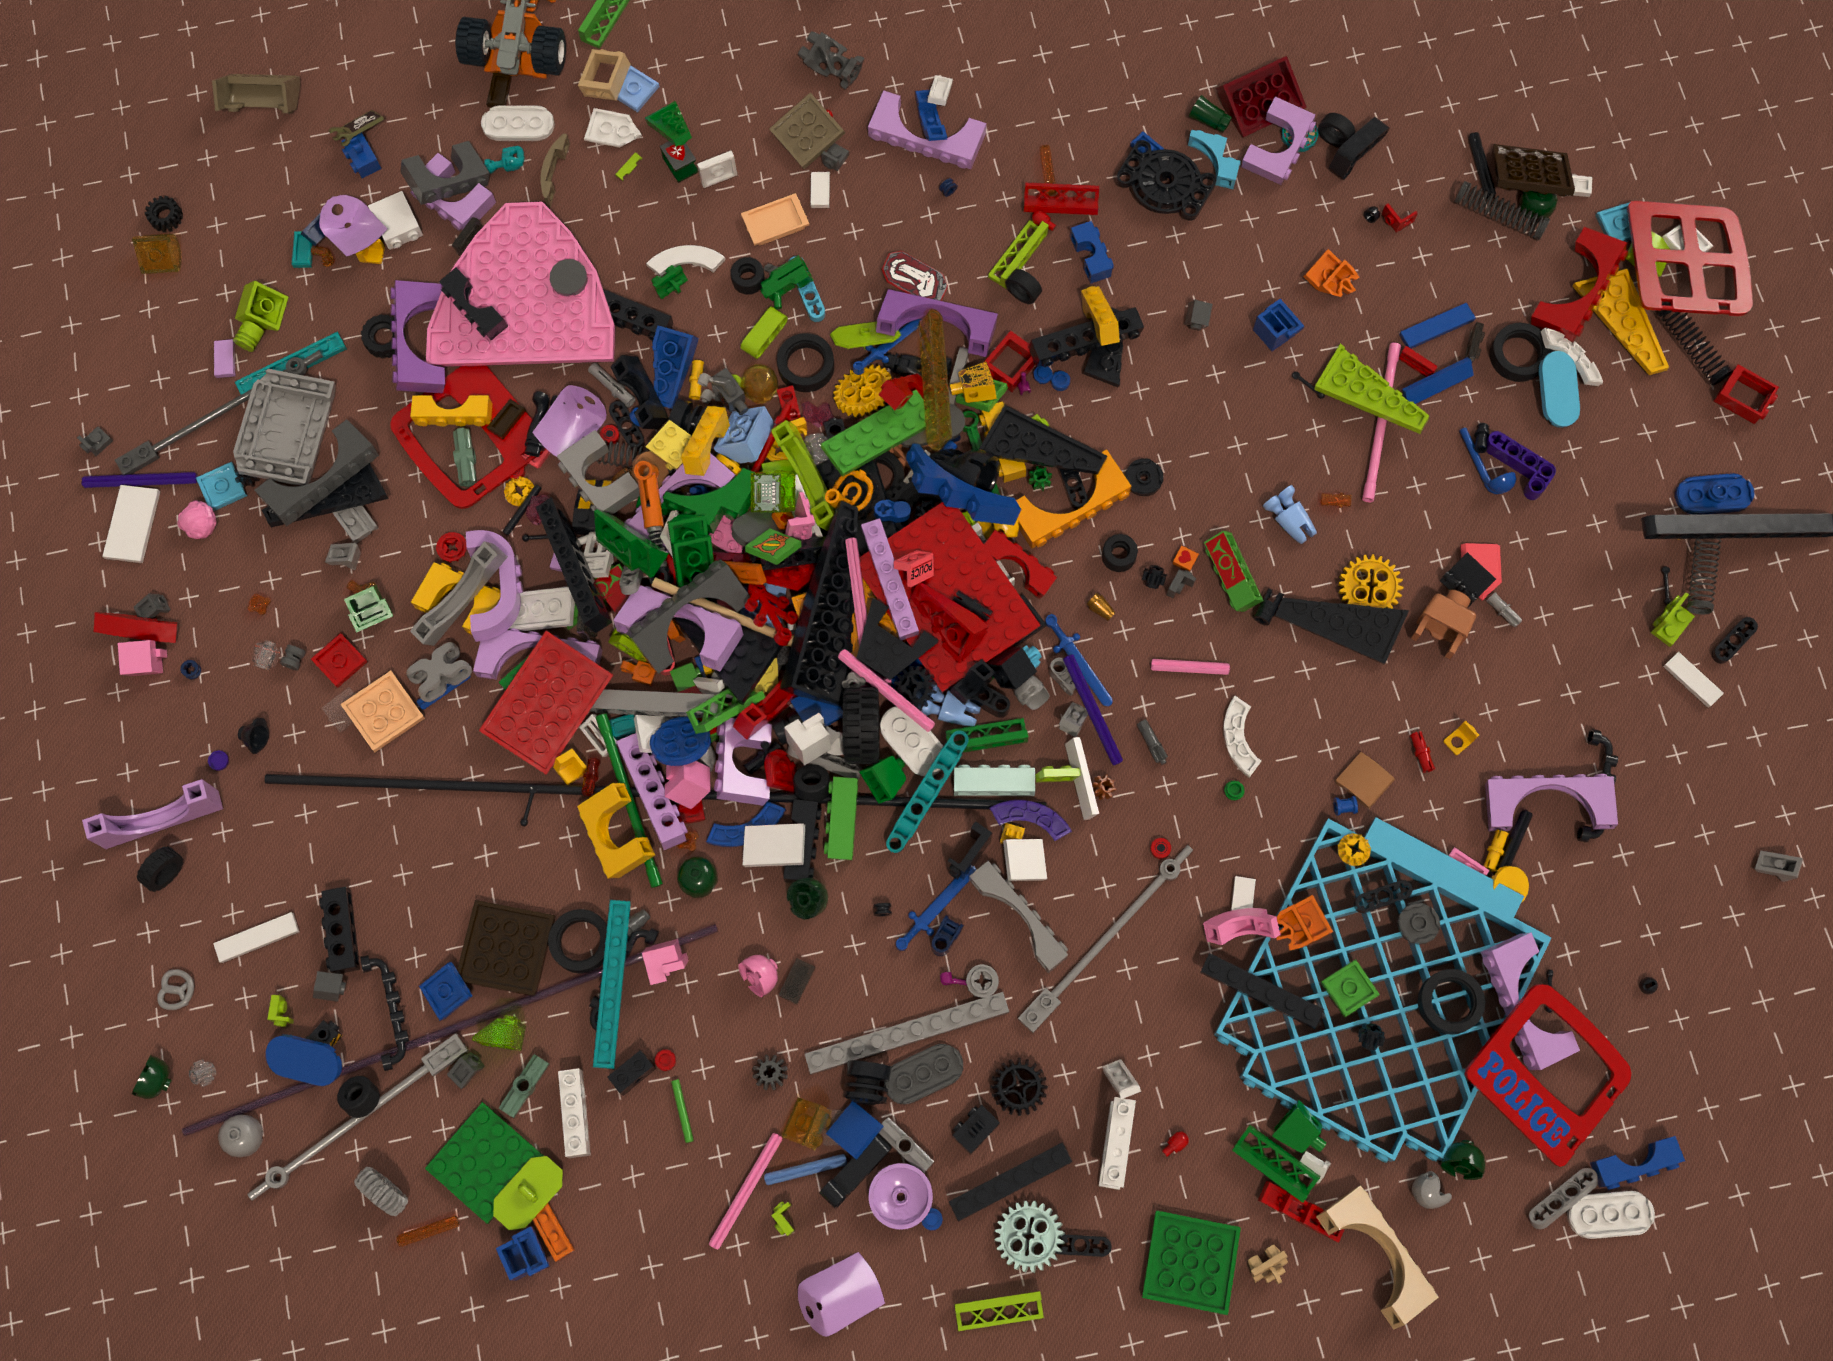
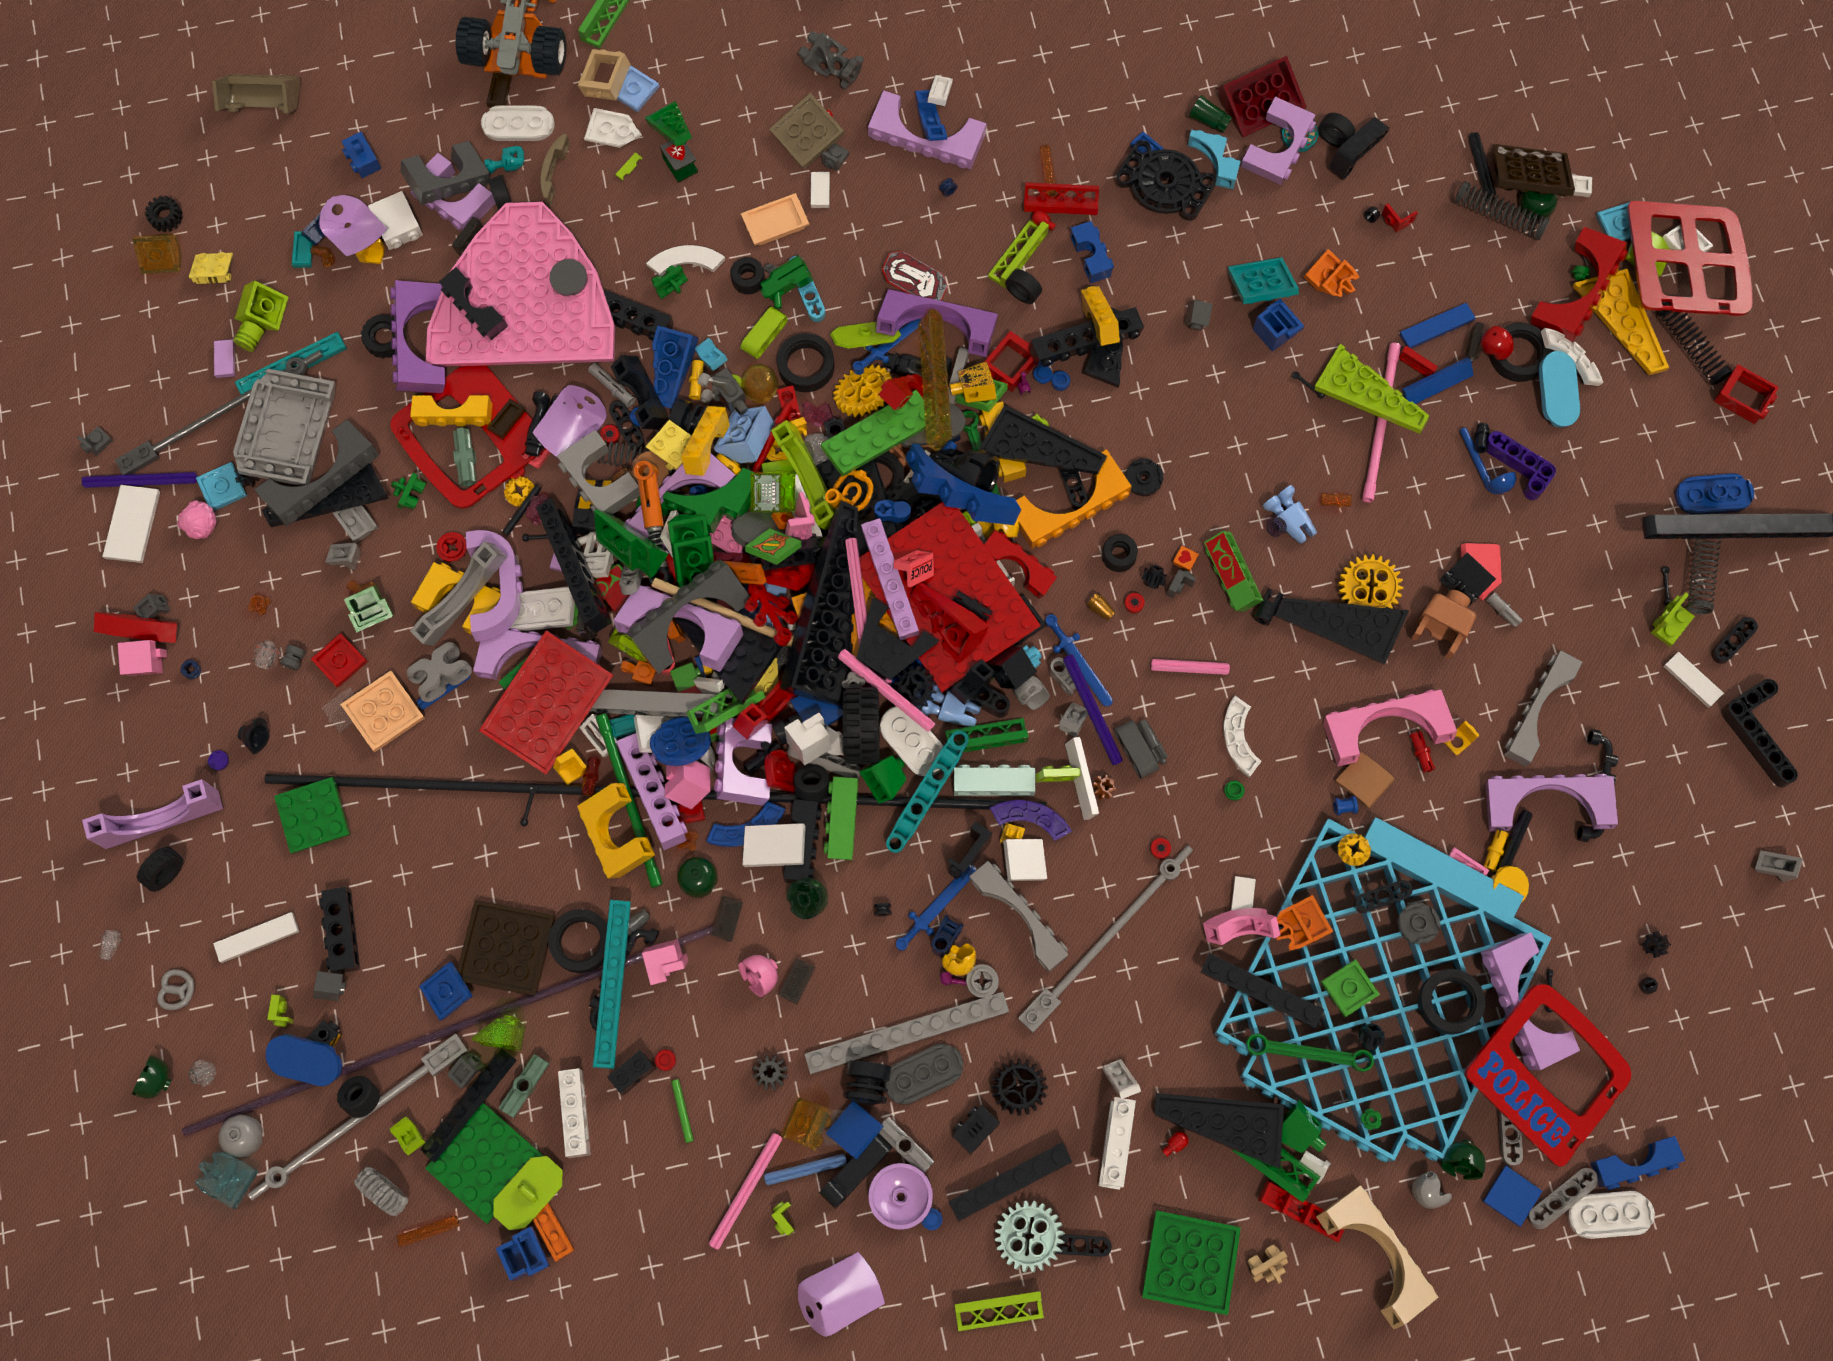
flag [329,110,384,146] -> none
black bar [360,955,409,1071] -> none
white tile [697,150,737,188] -> none
green gear [1028,466,1052,491] -> none
none -> clear cone [99,929,123,960]
none -> light yellow hinge [189,252,233,284]
none -> clear light blue plate [194,1152,258,1209]
none -> green plate [274,777,351,854]
none -> lime bracket [389,1117,426,1156]
none -> green hips [391,473,426,510]
none -> black plate [421,1049,517,1163]
none -> black tyre [488,175,512,210]
none -> medium azure bracket [695,338,728,371]
none -> clear smoke plate [711,896,743,942]
none -> yellow hair [942,943,976,976]
none -> dark grey beam [1114,720,1159,779]
none -> red tile [1124,593,1145,614]
none -> black wing [1154,1093,1284,1170]
none -> teal plate [1228,257,1299,304]
none -> green piece [1245,1034,1374,1072]
none -> tile [1266,516,1287,537]
none -> bright pink arch [1323,690,1457,766]
none -> green plate [1361,1109,1382,1130]
none -> red helmet [1480,326,1514,360]
none -> blue tile [1482,1166,1542,1227]
none -> light grey beam [1499,1111,1523,1166]
none -> light grey arch [1504,651,1582,767]
none -> green plate [1571,265,1590,281]
none -> black gear [1642,931,1671,958]
none -> black beam [1722,679,1798,787]

